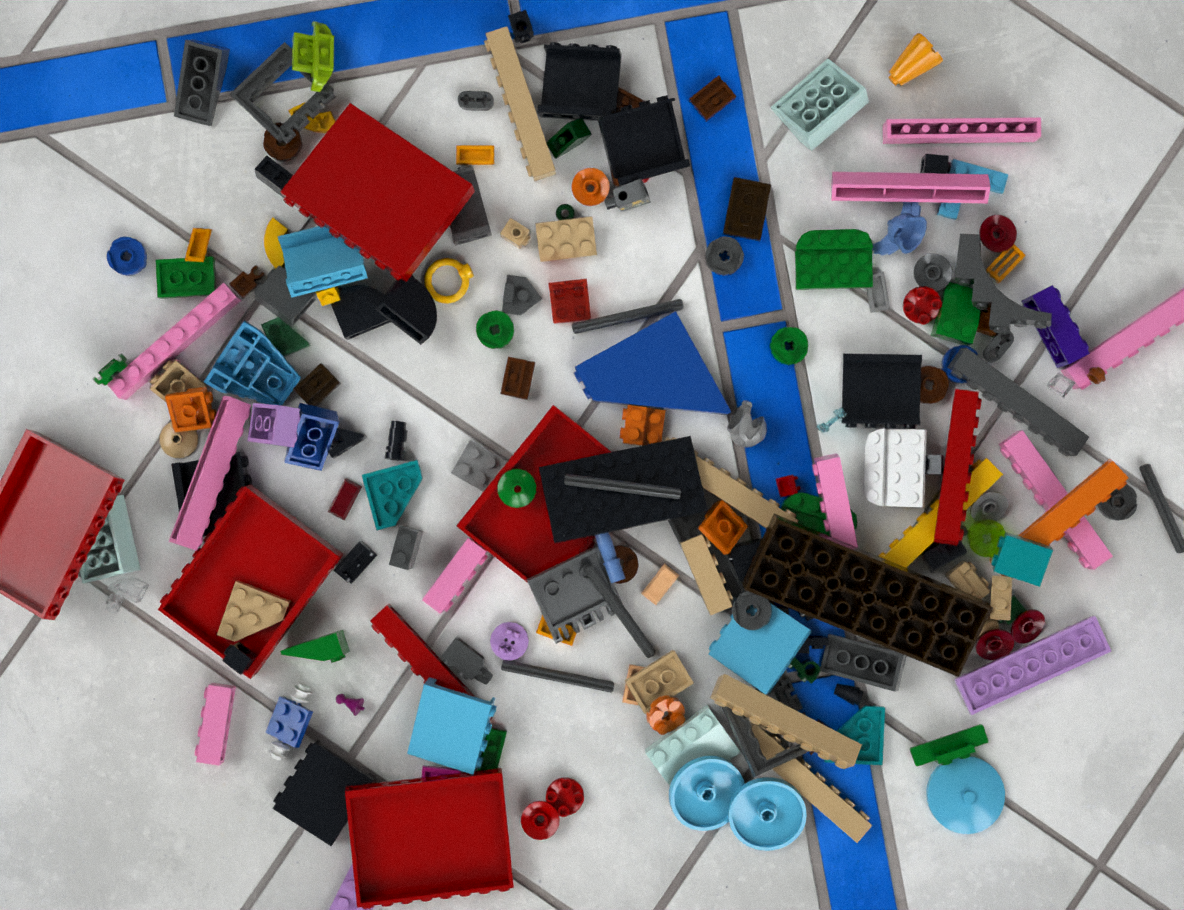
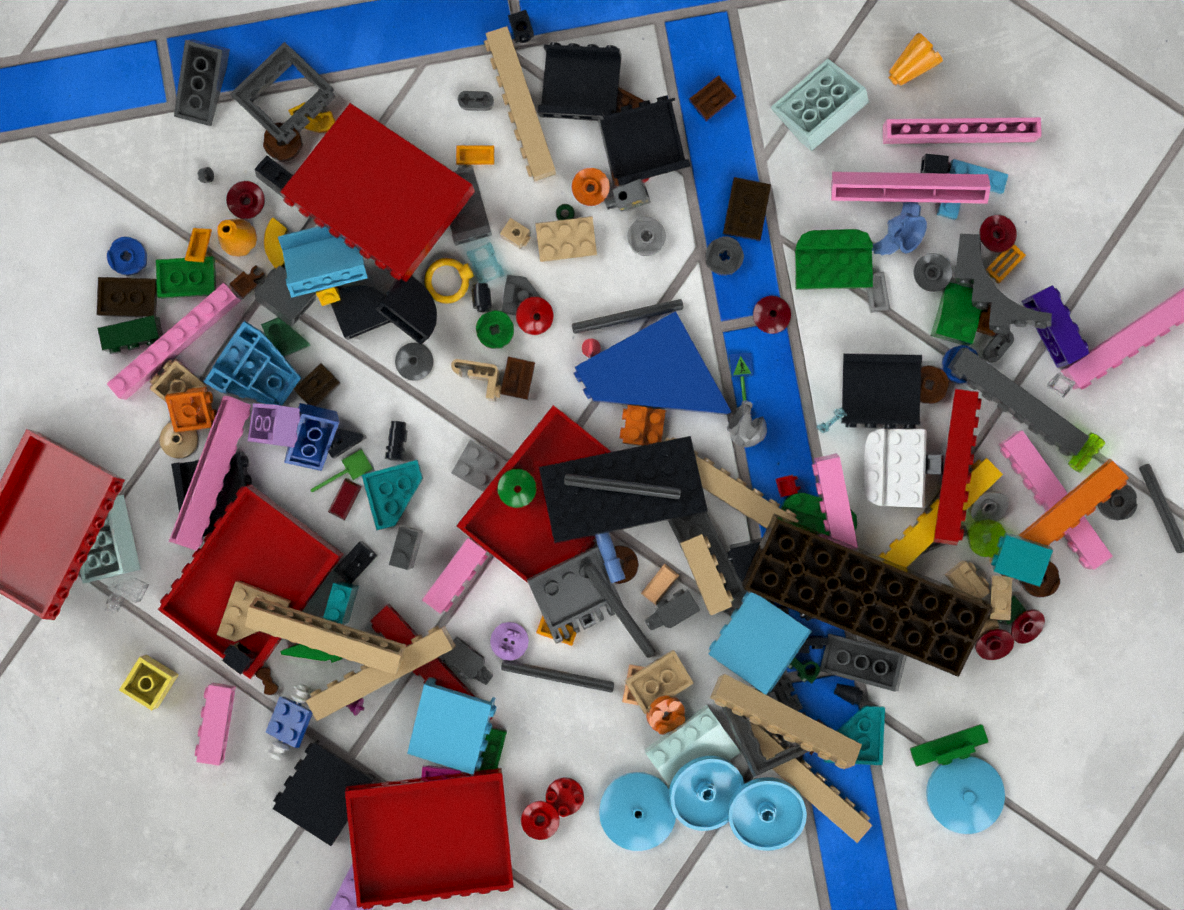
green plate [92,353,128,386] -> none
lime plate [292,21,334,92] -> none
dark green slope [546,118,592,159] -> none
clear red bracket [548,279,591,324] -> none
orange plate [698,500,748,555] -> none
dark grey plate [732,591,772,631] -> none
green plate [769,327,808,366] -> none
red dish [903,286,942,325] -> none
black hinge [923,540,967,573] -> none
lavender plate [954,616,1111,715] -> none
dark orange plate [1087,367,1106,384] -> none
none -> dark brown plate [96,277,157,317]
none -> dark green brick [97,315,163,354]
none -> light yellow brick [119,654,179,711]
none -> dark grey hinge [197,167,214,183]
none -> light orange cone [217,218,257,257]
none -> dark red dish [226,181,265,219]
none -> tan brick [245,597,406,675]
none -> reddish brown piece [256,667,279,695]
none -> tan brick [306,625,456,721]
none -> bright green piece [310,449,373,492]
none -> teal brick [323,581,359,625]
none -> dark grey dish [395,343,433,381]
none -> tan piece [451,359,501,402]
none -> clear light blue piece [467,242,505,283]
none -> black brick [471,283,492,312]
none -> red dish [516,297,554,335]
none -> coral tile [582,338,601,358]
none -> medium azure dish [599,772,676,851]
none -> light grey plate [627,217,666,256]
none -> dark grey hinge [645,589,701,630]
none -> piece [729,353,754,401]
none -> dark red dish [753,296,791,334]
none -> reddish brown plate [1019,561,1060,597]
none -> clear neon green axle [1068,432,1106,473]

